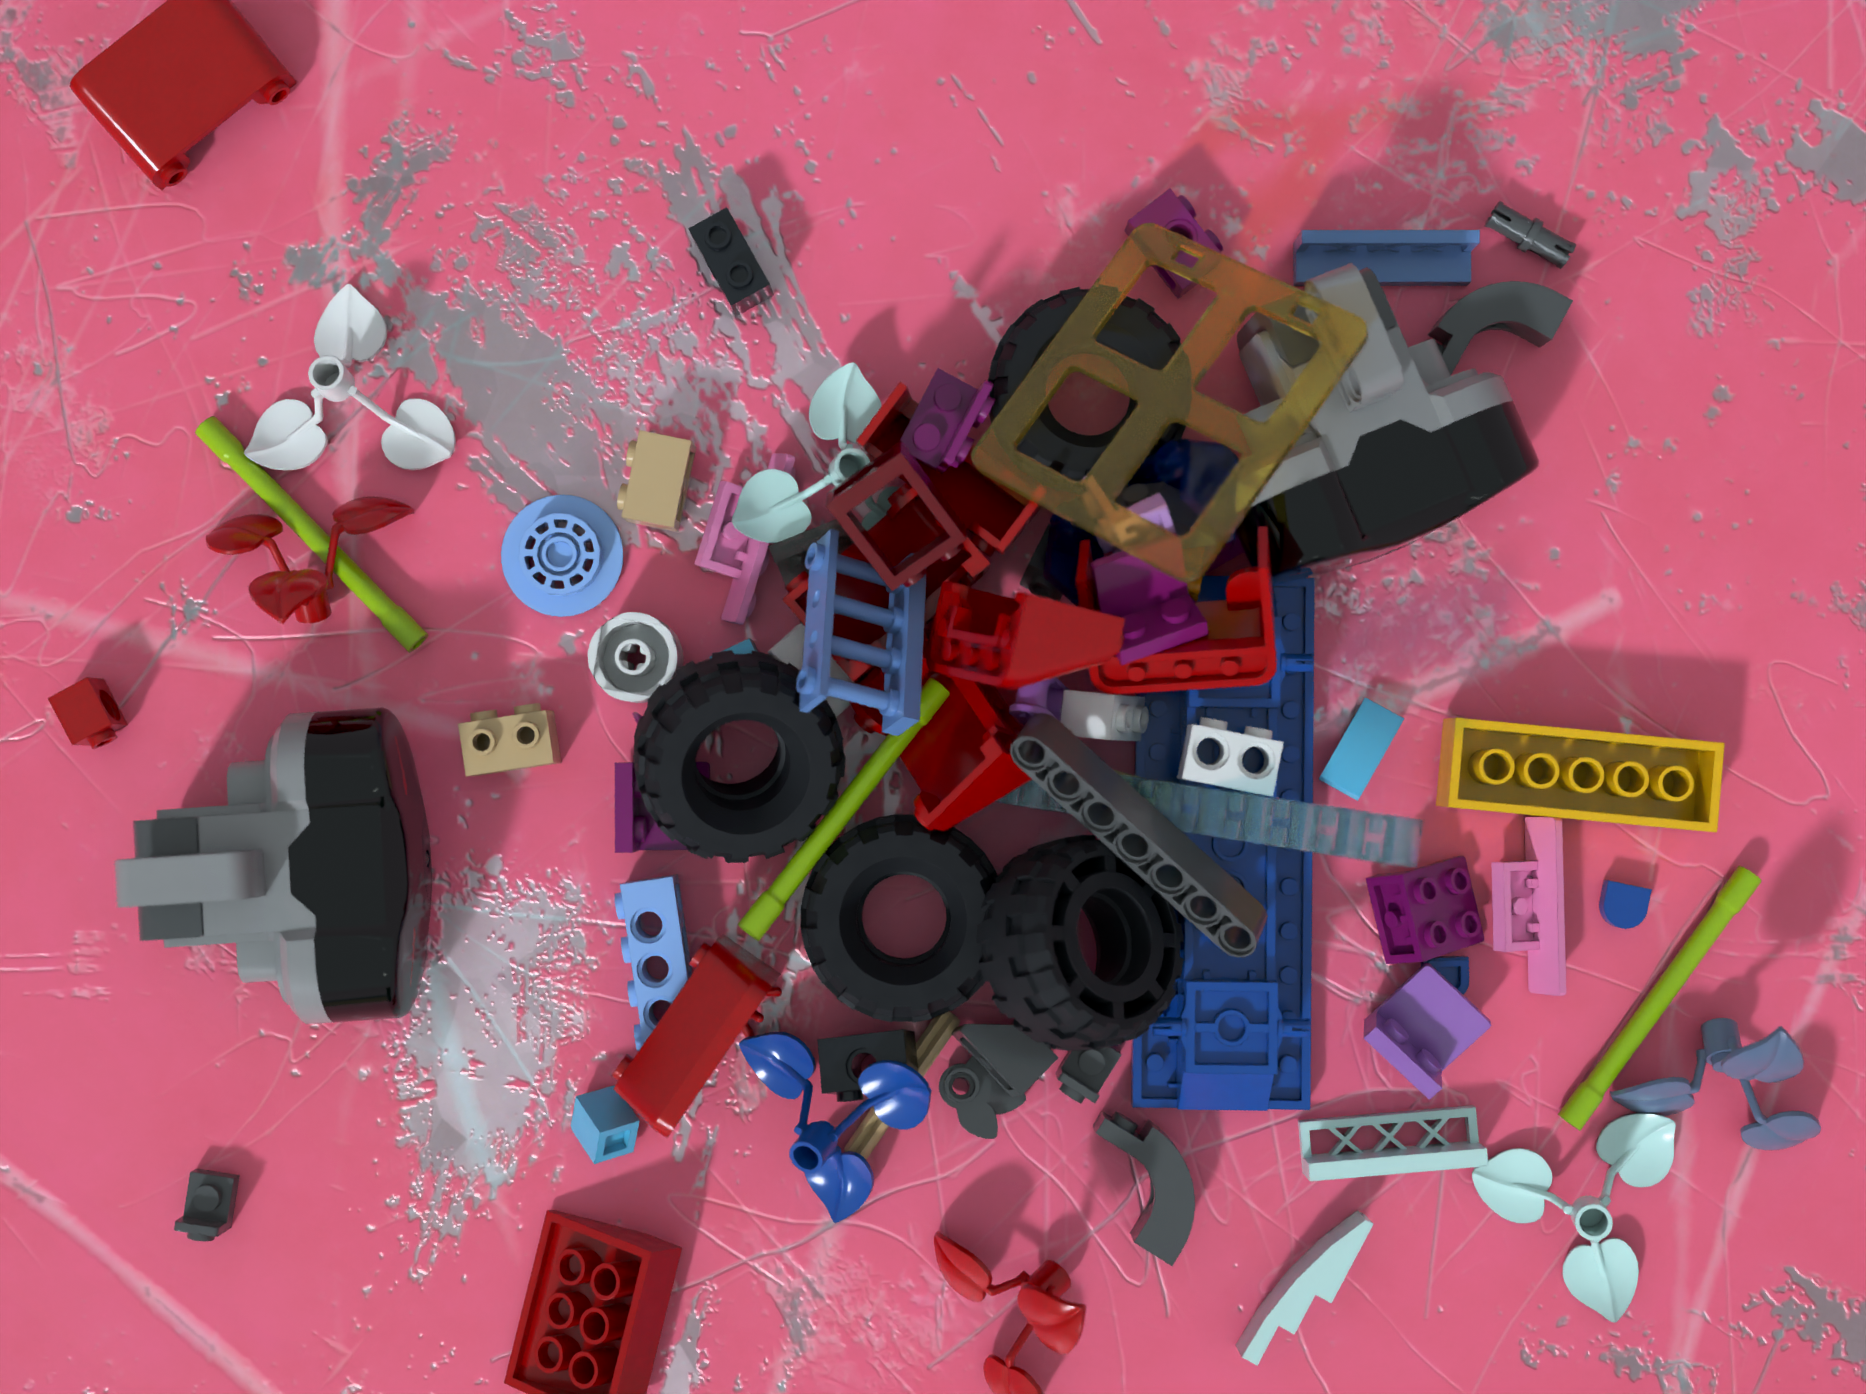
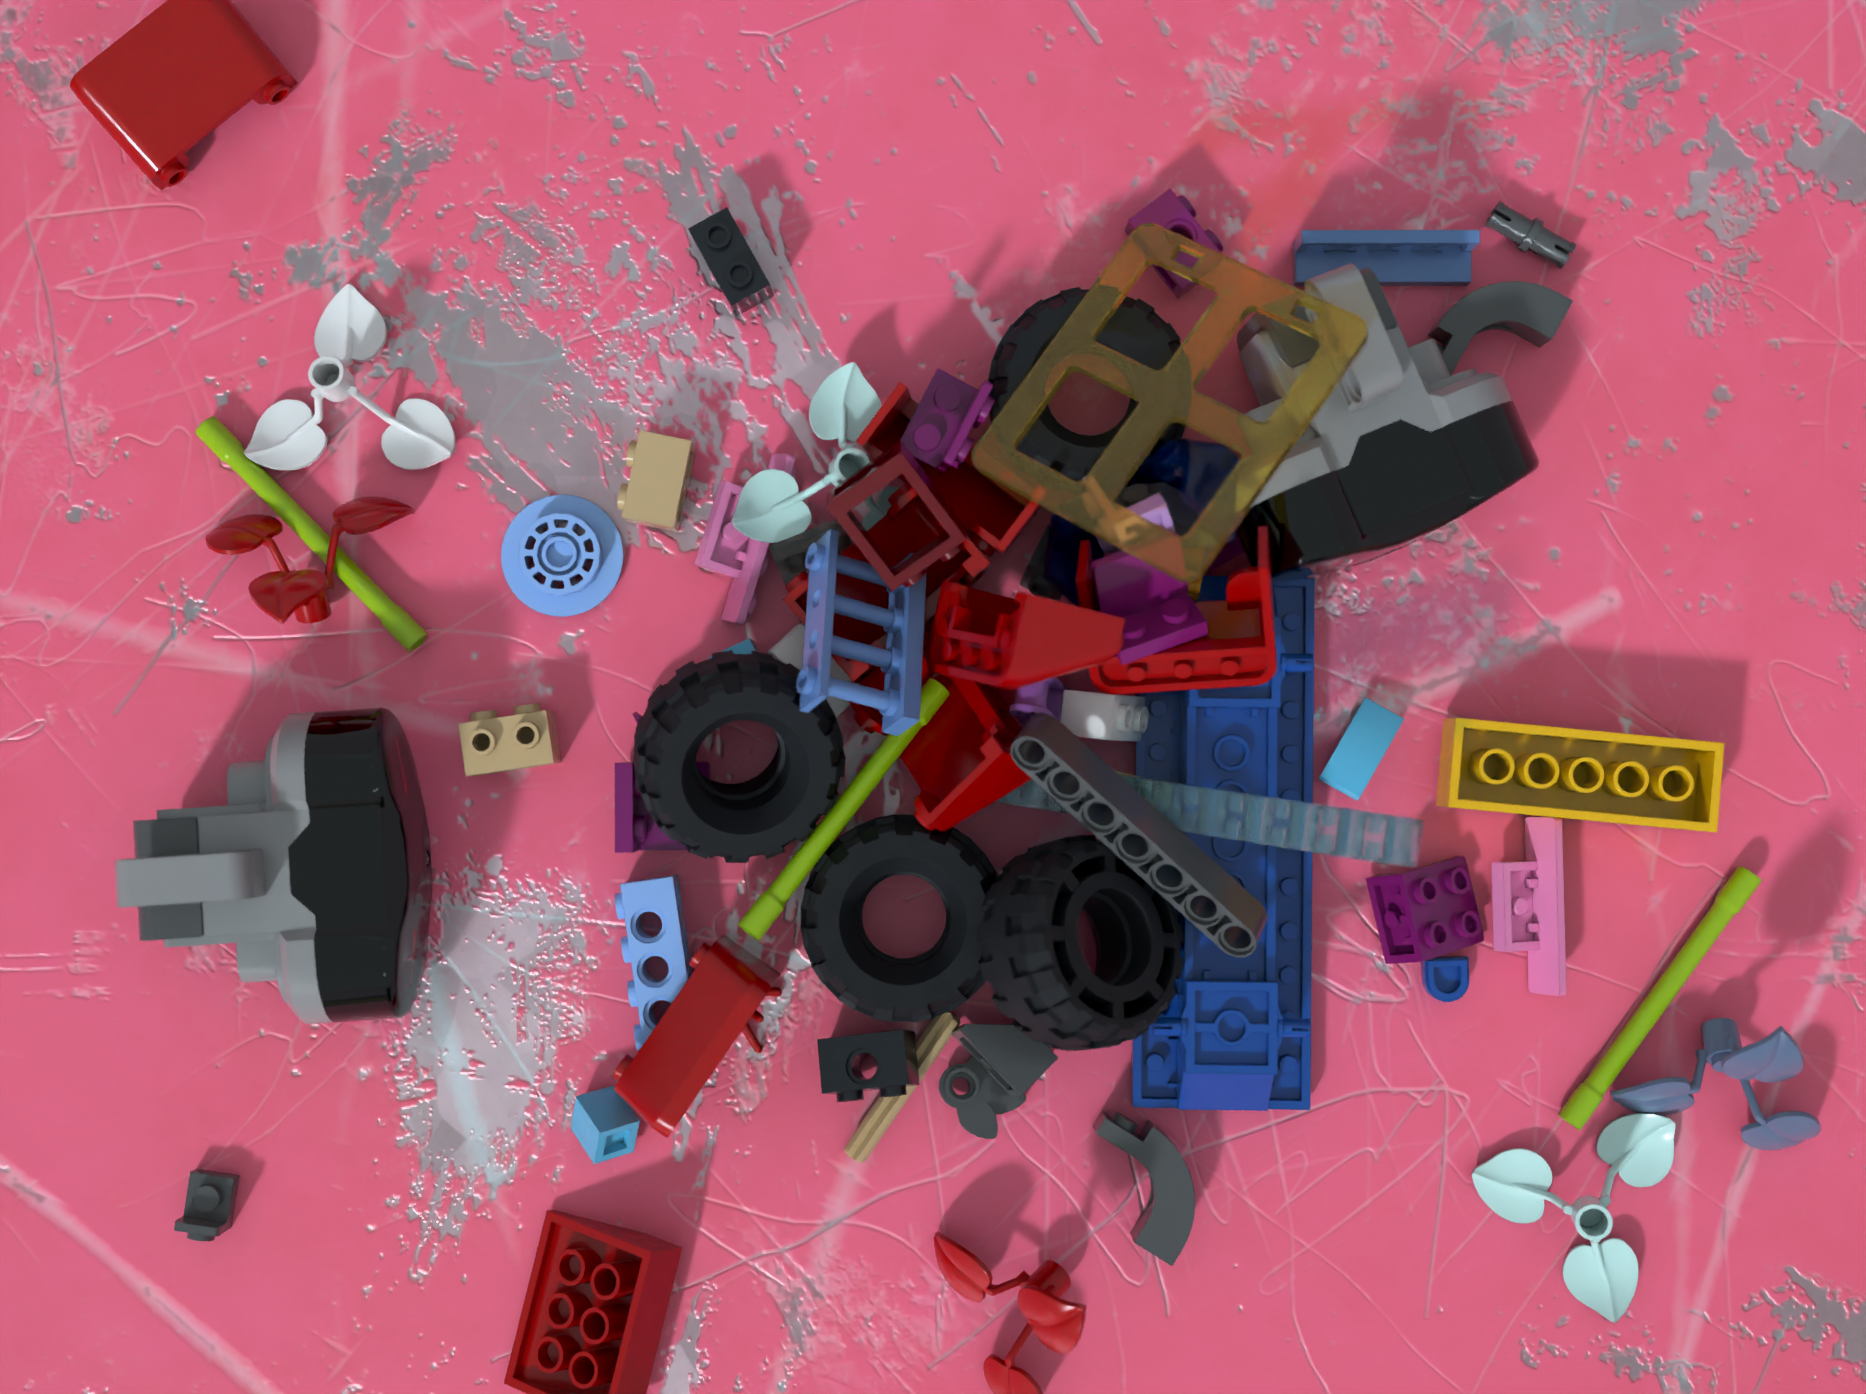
red brick [48,677,128,749] -> none
white brick [588,612,684,703] -> none
blue plant [739,1032,932,1223] -> none
dark grey bracket [1055,1047,1122,1103] -> none
white brick [1177,717,1284,796] -> none
light aqua slope [1236,1211,1373,1366] -> none
light aqua fence [1298,1105,1489,1181] -> none
medium lavender bracket [1363,963,1491,1100] -> none
blue tile [1599,880,1652,929] -> none

